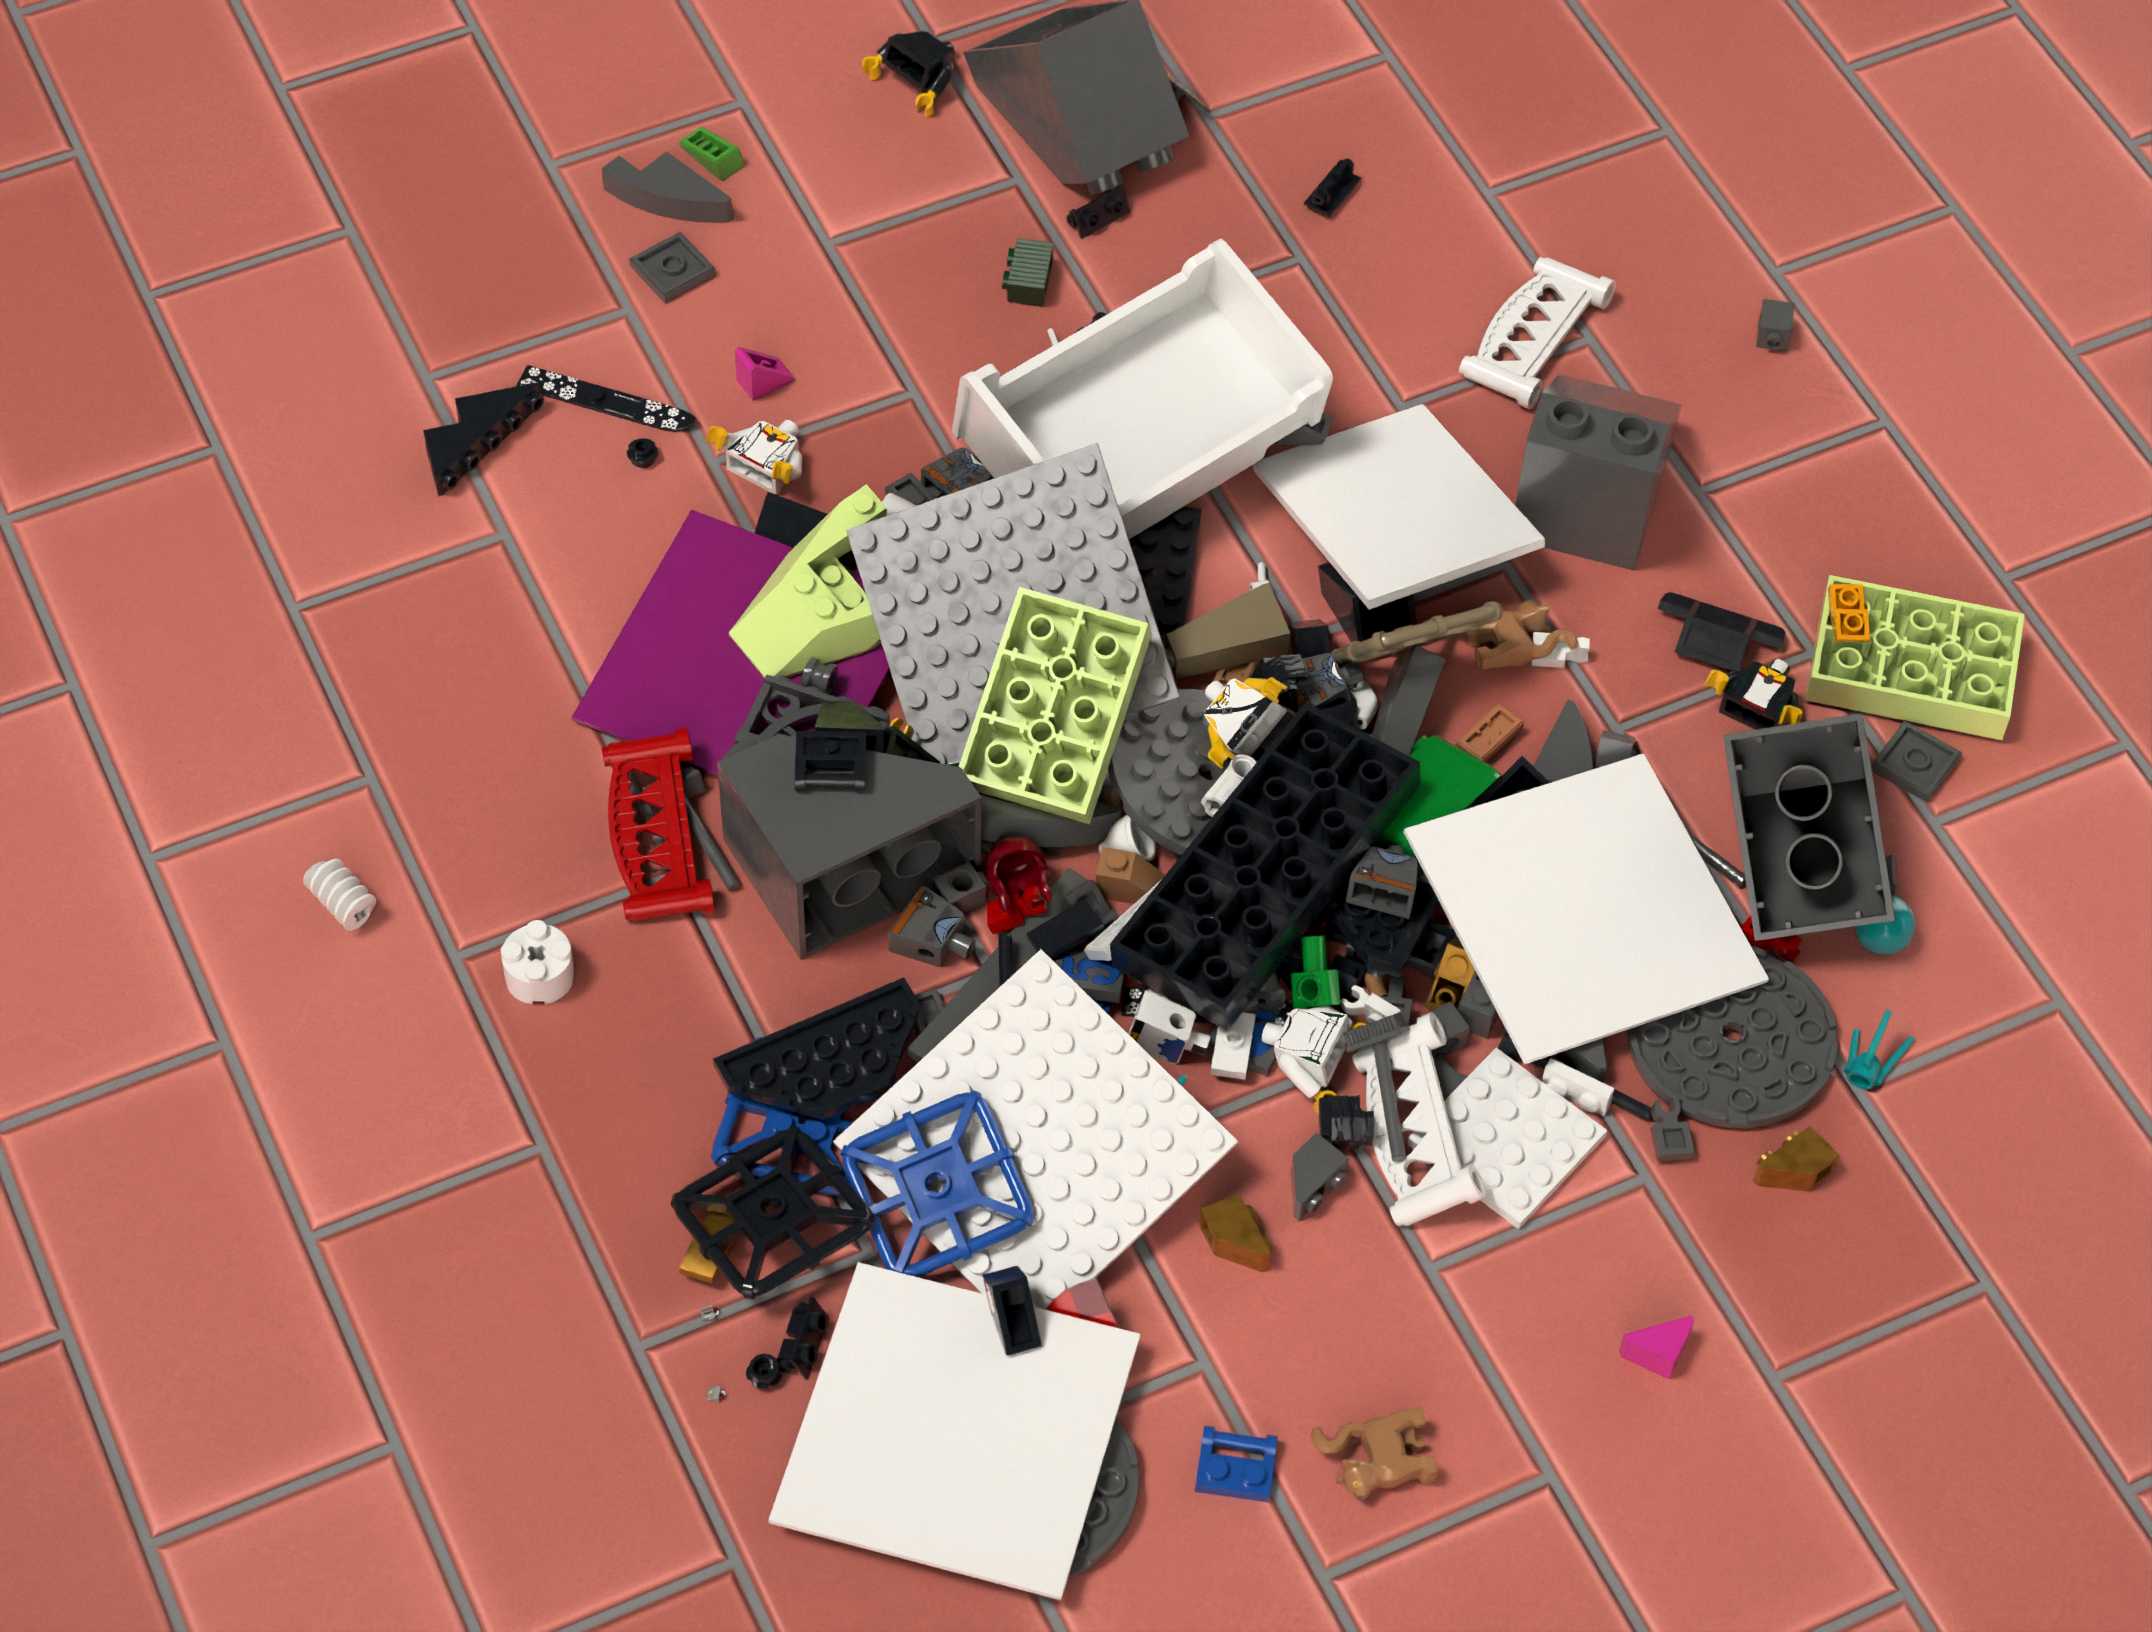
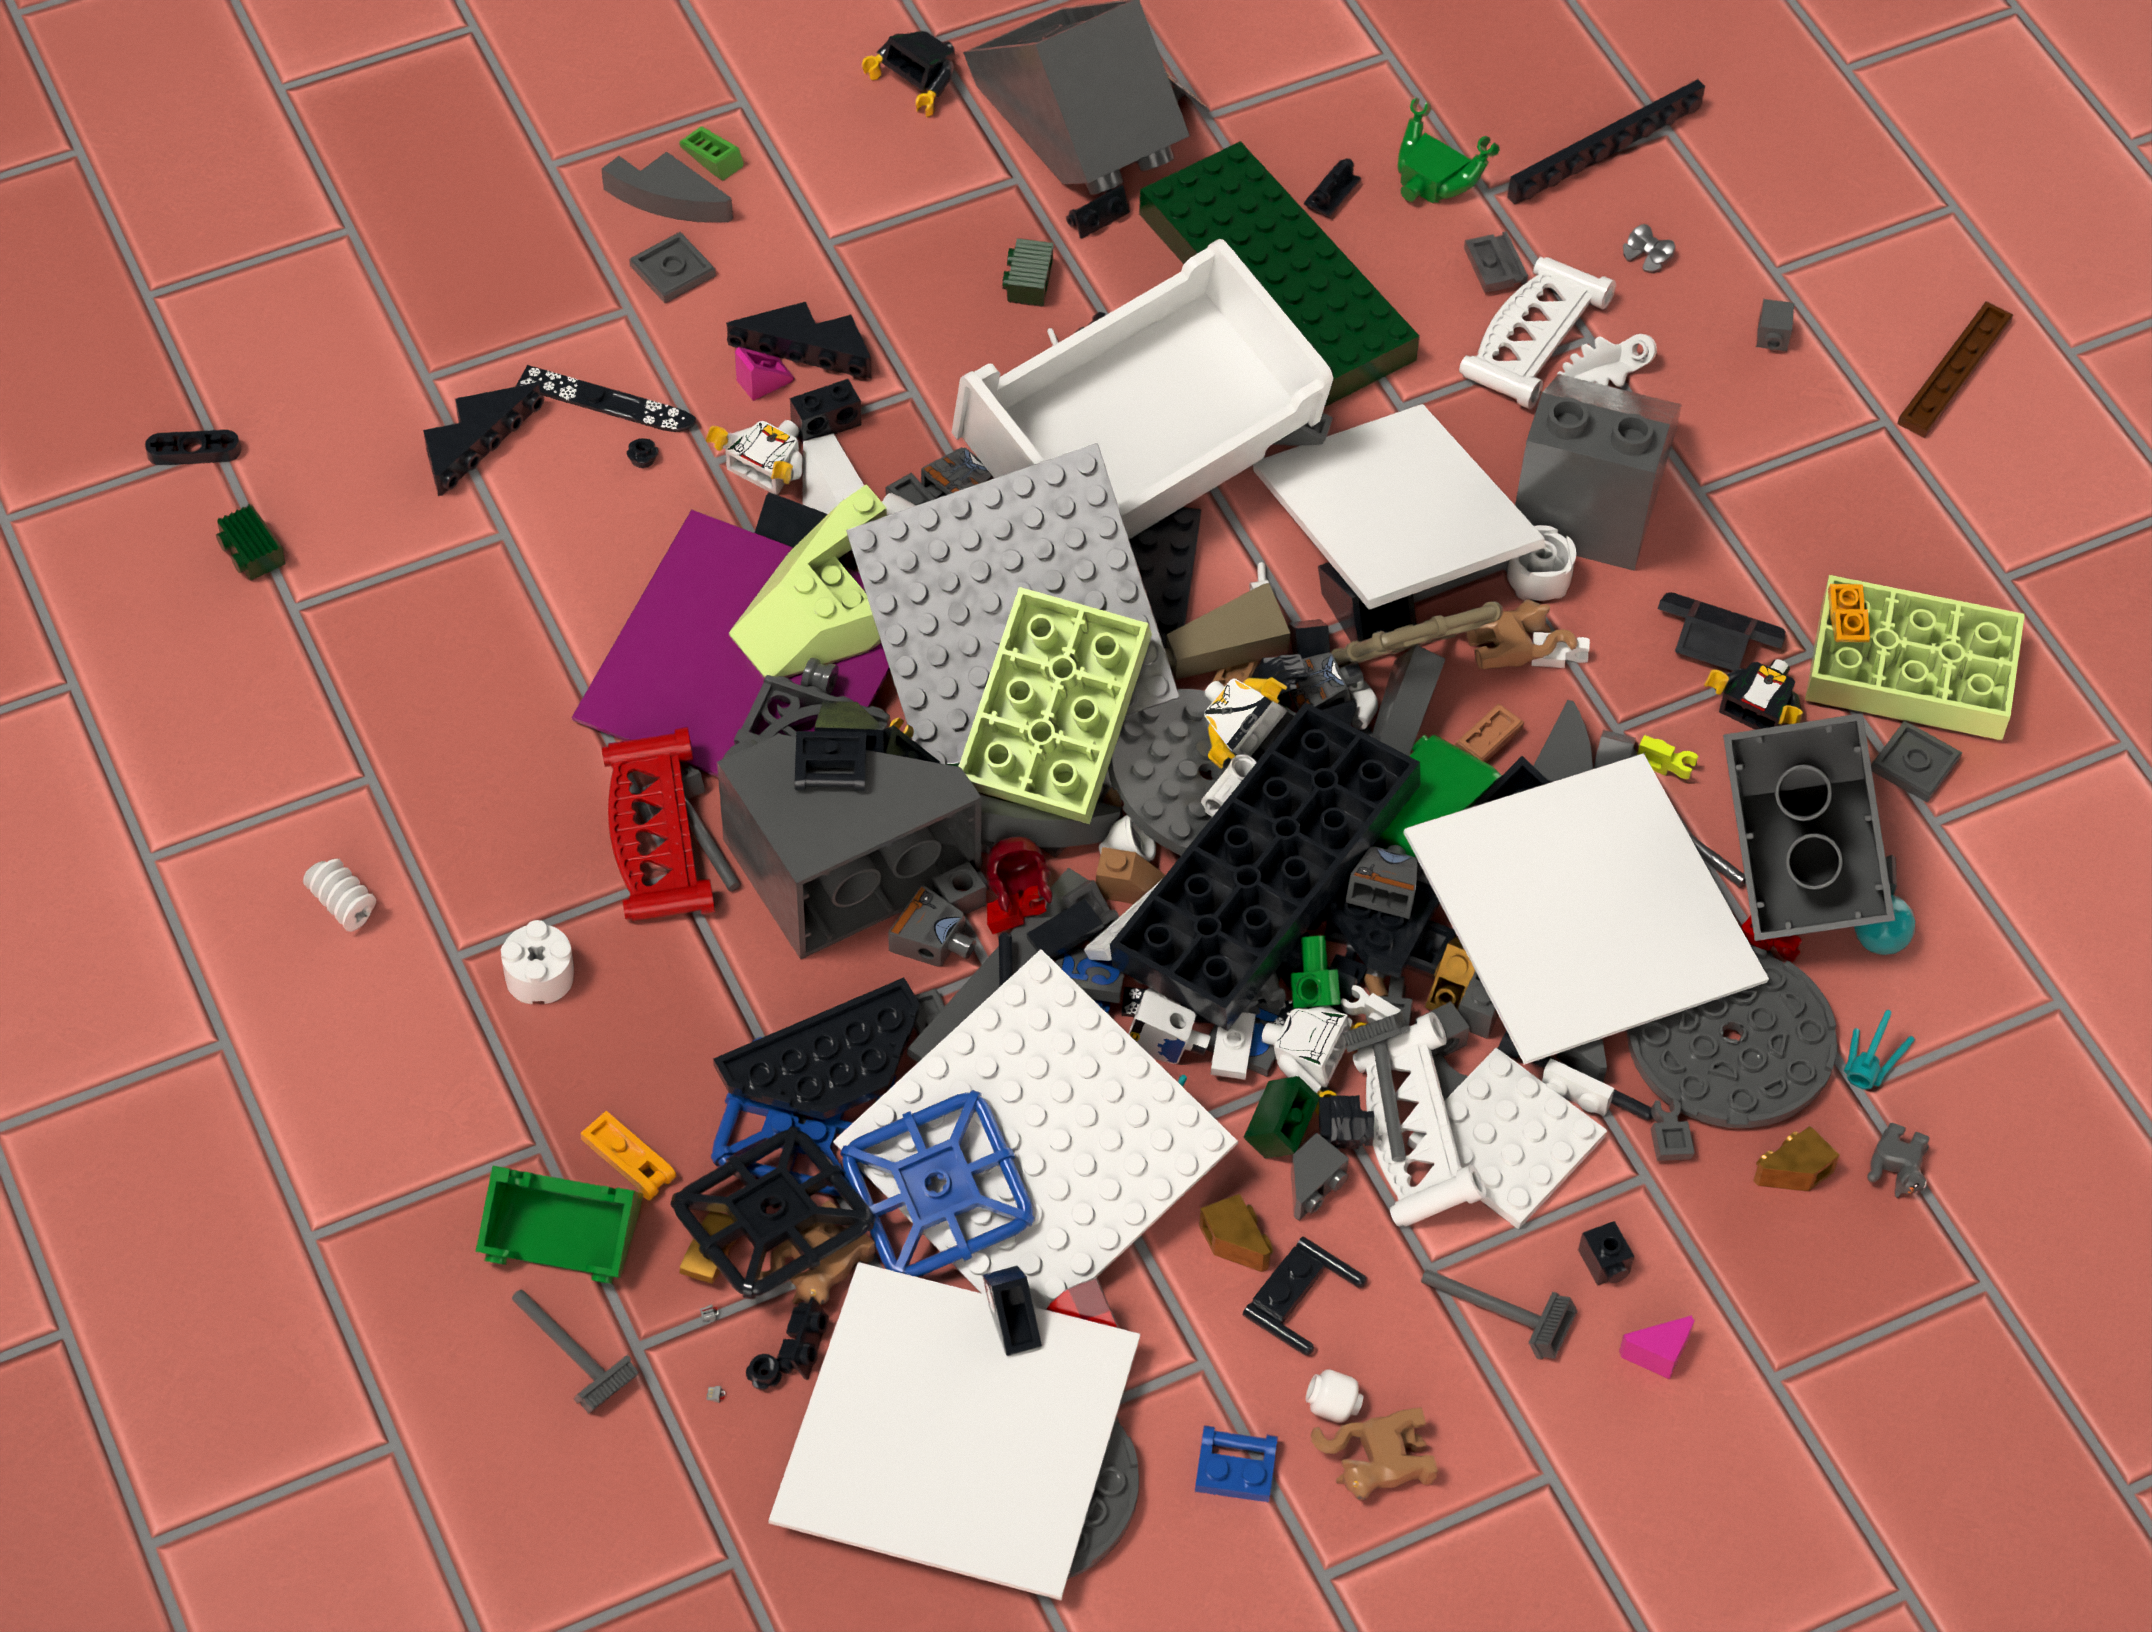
none -> black beam [145,430,241,465]
none -> dark green brick [216,504,286,581]
none -> green windscreen [475,1165,643,1284]
none -> dark grey piece [512,1290,639,1414]
none -> light orange plate [580,1111,677,1200]
none -> black slope [726,301,871,379]
none -> medium nougat animal [759,1200,876,1305]
none -> black brick [790,379,862,444]
none -> white wedge [803,433,864,514]
none -> dark green brick [1139,141,1420,407]
none -> black plate [1242,1236,1367,1356]
none -> dark green brick [1243,1076,1320,1159]
none -> white head [1306,1369,1363,1423]
none -> green torso [1397,98,1500,203]
none -> dark grey piece [1421,1269,1578,1359]
none -> flat silver plate [1464,231,1528,293]
none -> black plate [1507,79,1705,205]
none -> white brick [1507,525,1576,601]
none -> white plant [1557,334,1657,387]
none -> black brick [1578,1221,1634,1286]
none -> flat silver piece [1623,224,1675,273]
none -> neon yellow plate [1637,735,1698,779]
none -> dark grey animal [1867,1123,1930,1198]
none -> reddish brown tile [1897,301,2013,438]

